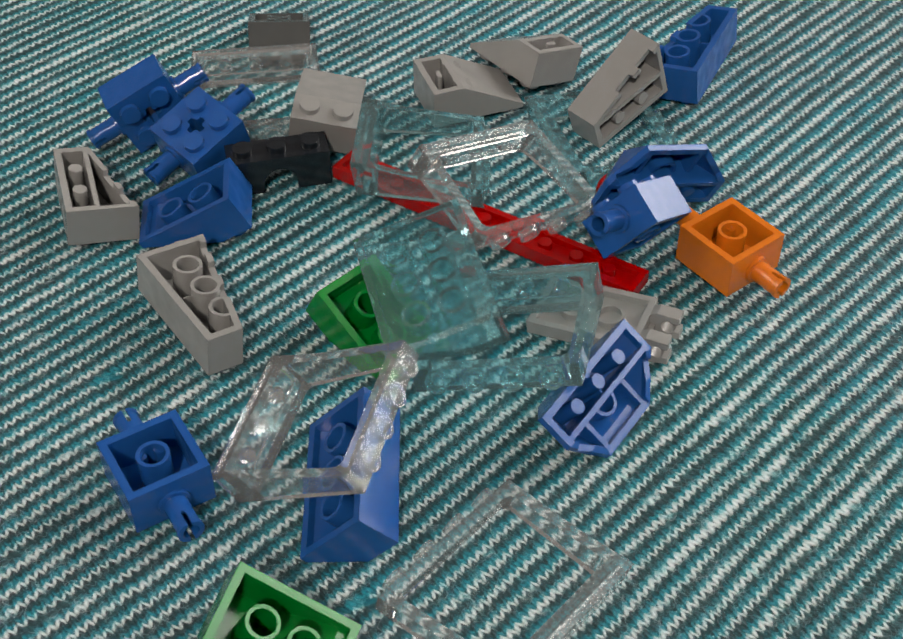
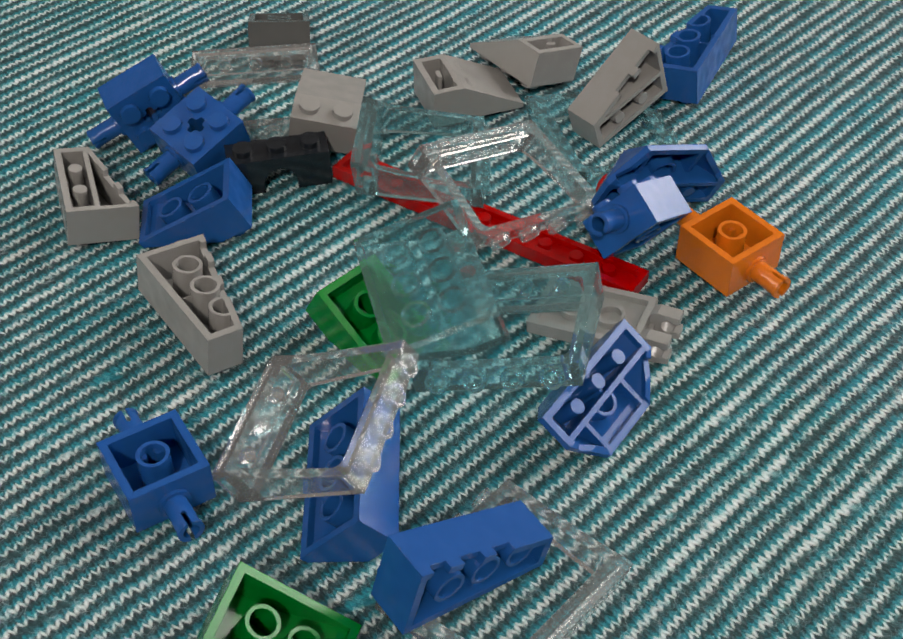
none -> blue wedge [371,500,554,635]

